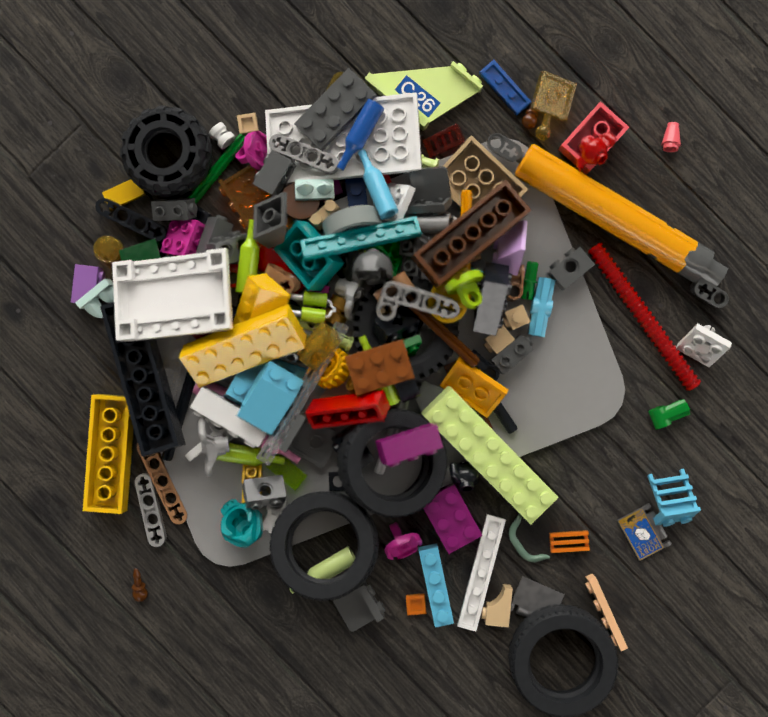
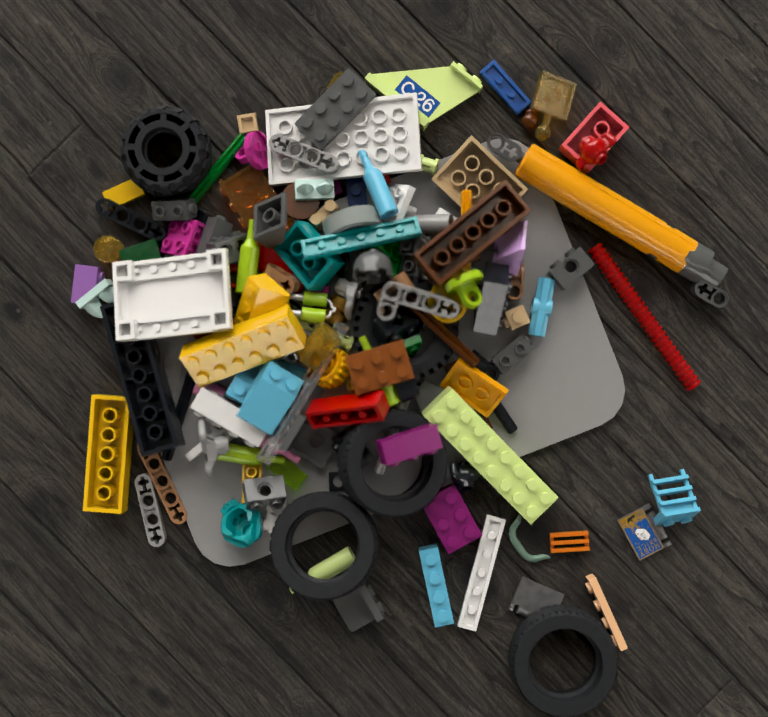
reddish brown bar [132,568,148,602] -> none
white wheel [208,122,235,149] -> none
dark grey brick [253,150,296,197] -> none
blue piece [337,99,384,171] -> none
dark pink tile [384,522,422,560] -> none
orange tile [406,593,426,616] -> none
dark grey bracket [408,166,452,216] -> none
clear red slope [422,123,466,158] -> none
tan arch [481,584,513,627] -> none
tan brick [483,325,515,354] -> none
green axle [521,261,539,300] -> none
green piece [648,399,690,430] -> none
coral cone [661,122,681,153] -> none
white plate [676,323,732,367] -> none

